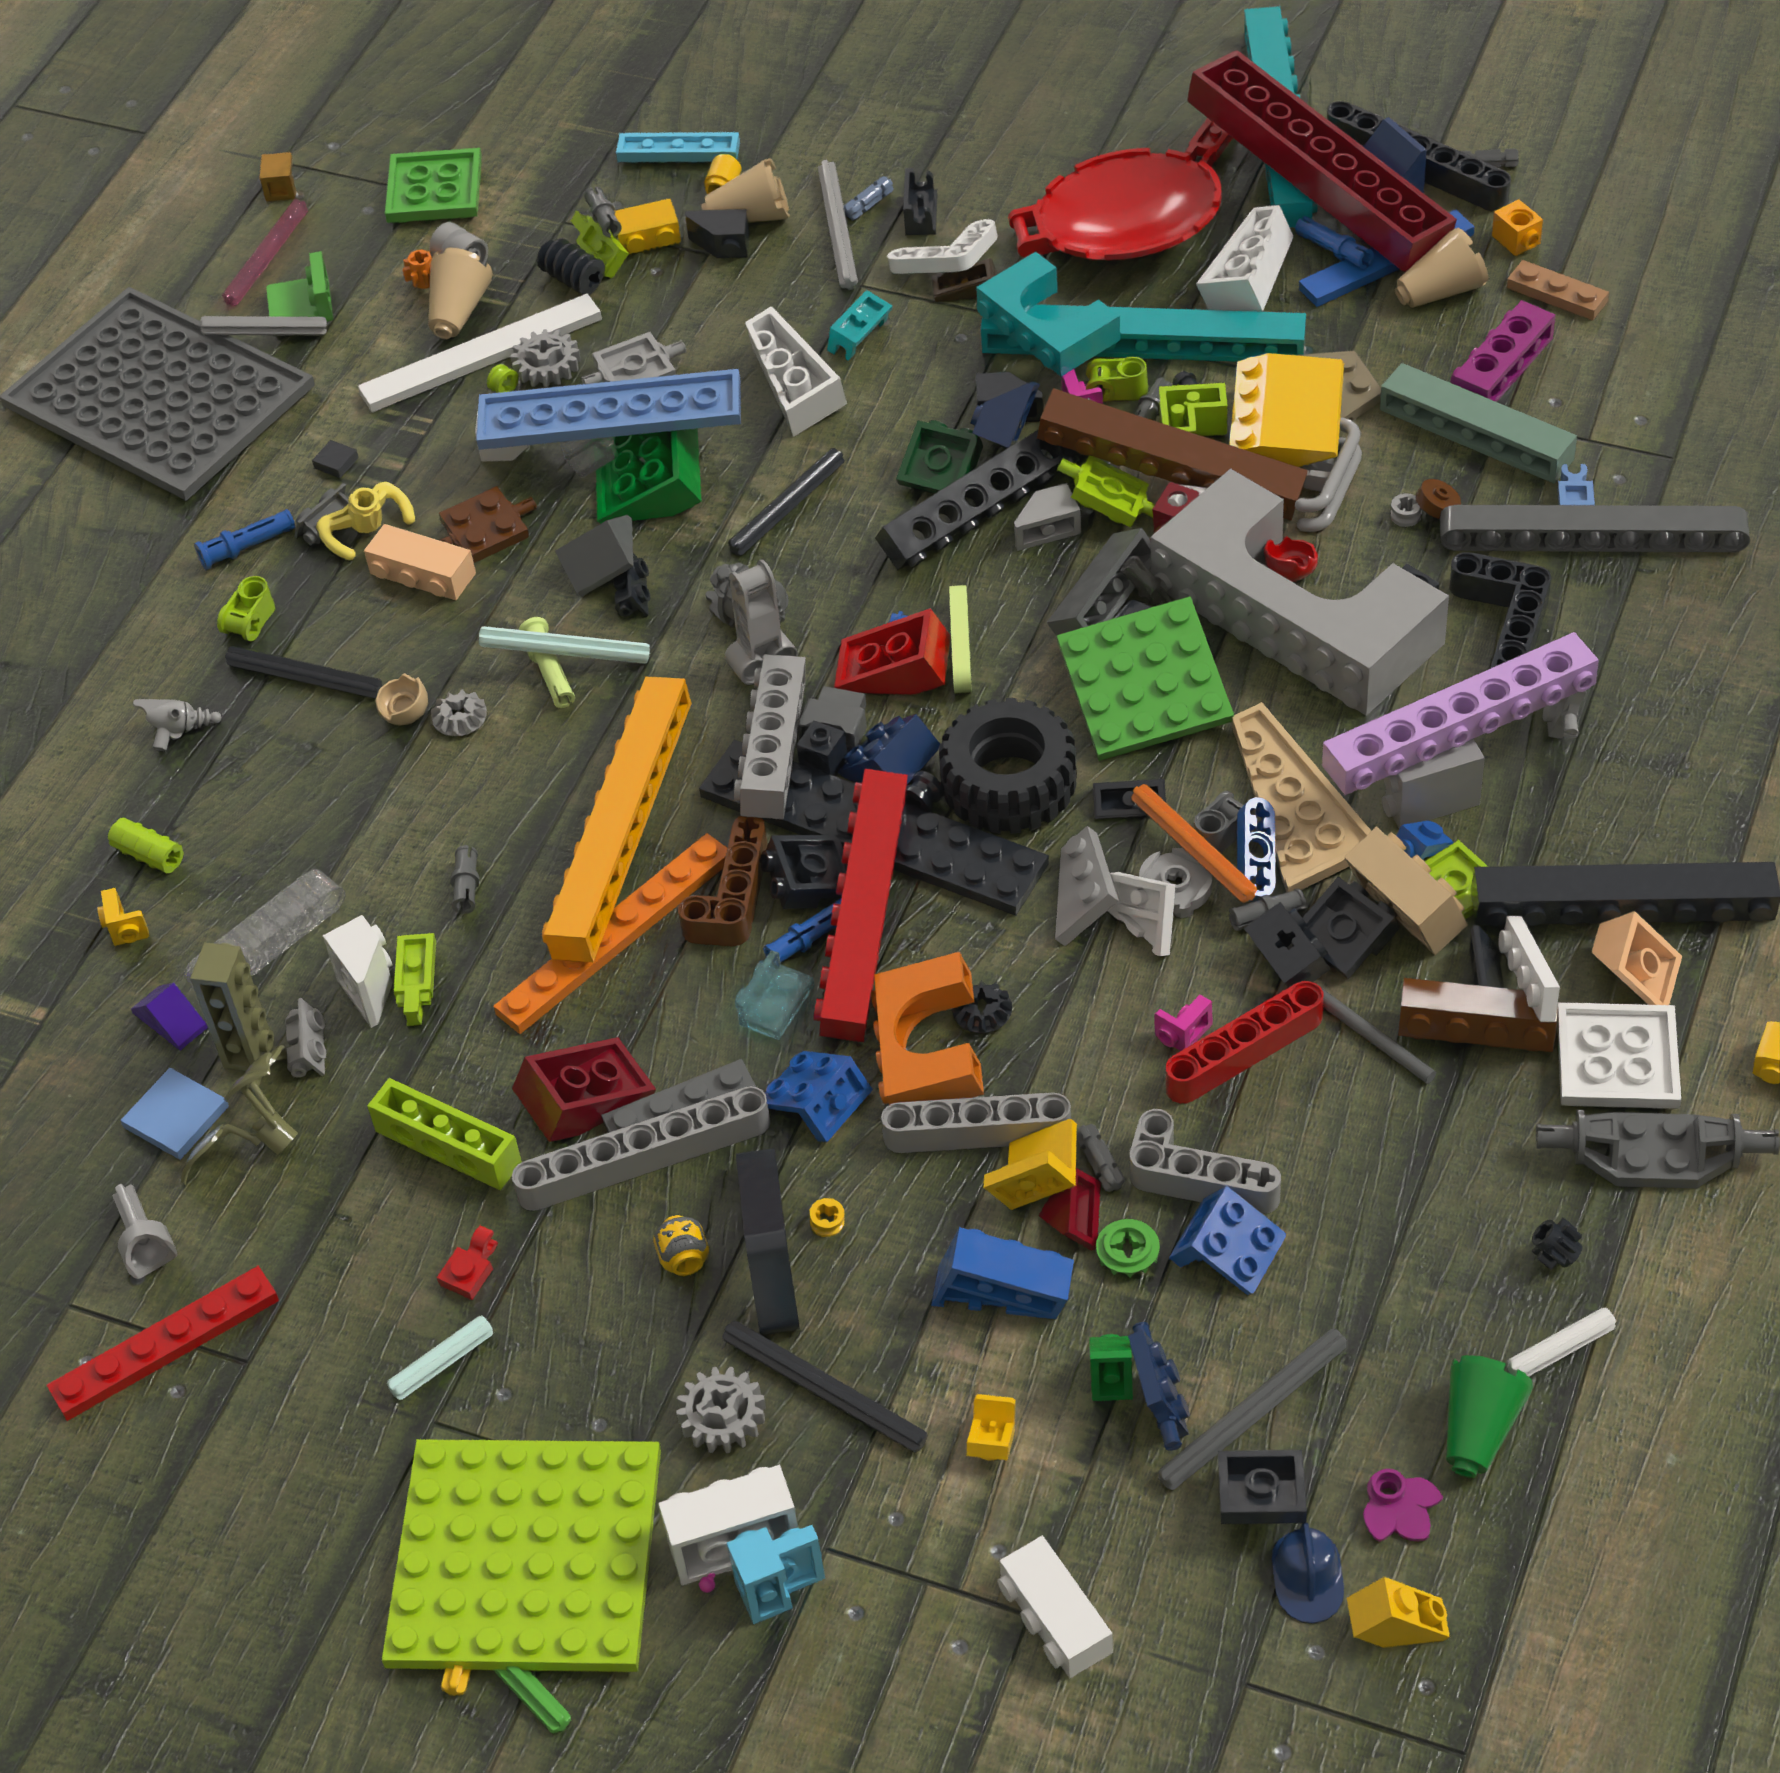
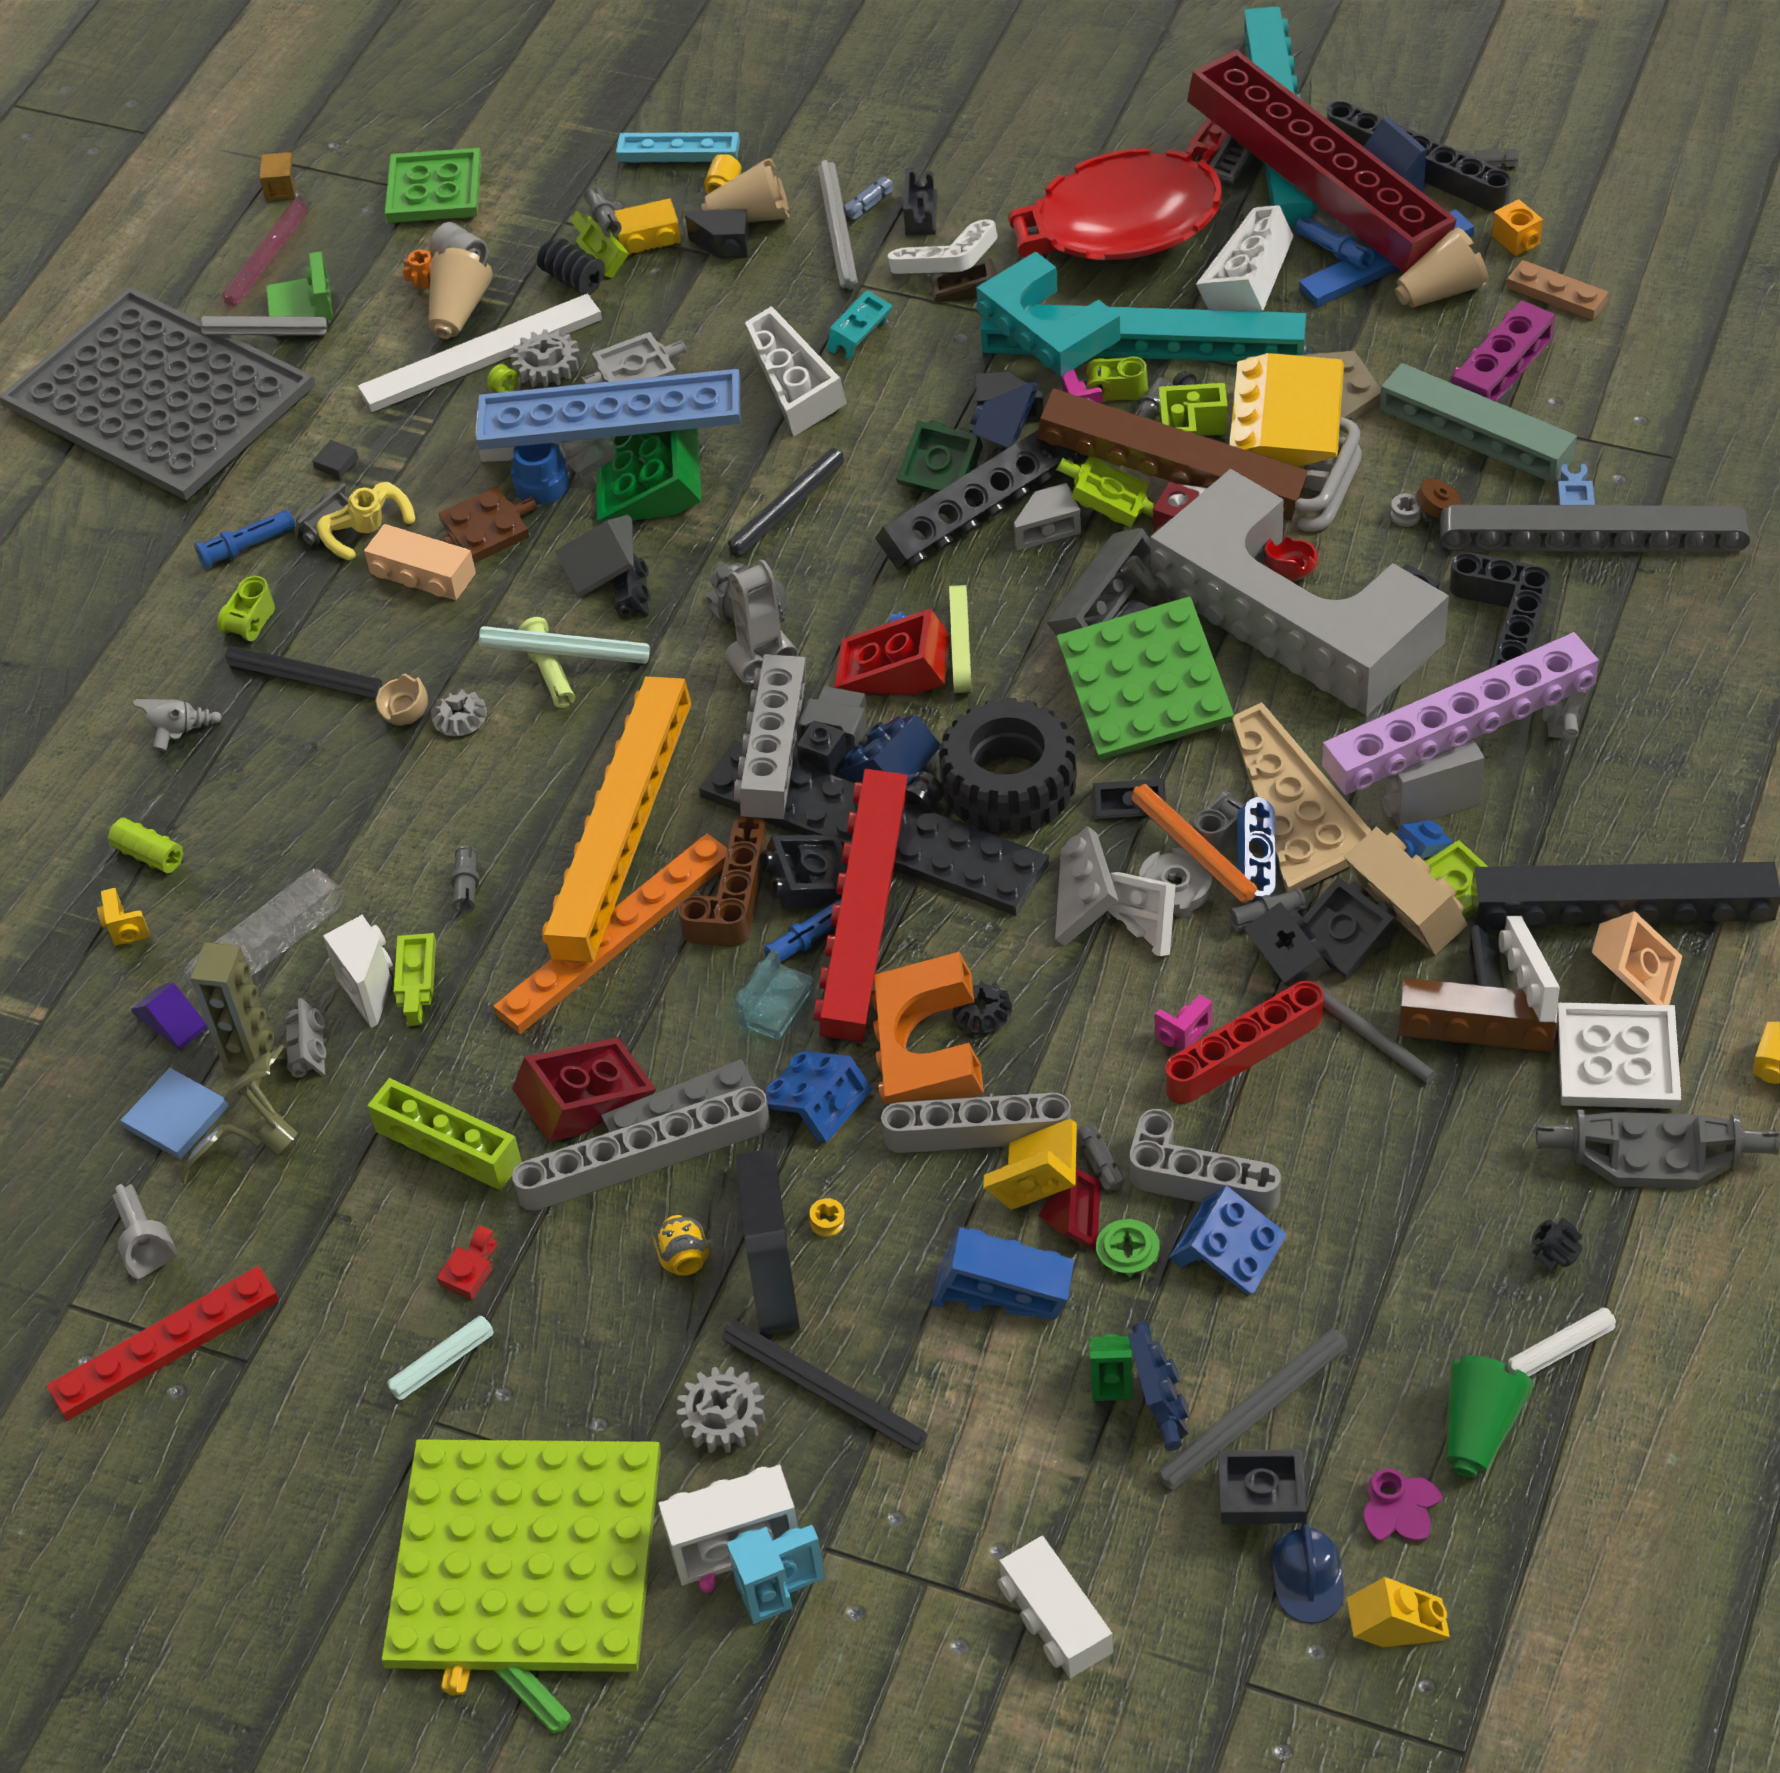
yellow bracket [966,1394,1016,1461] -> none
none -> blue piece [511,443,569,504]
none -> dark grey slope [1209,134,1256,185]

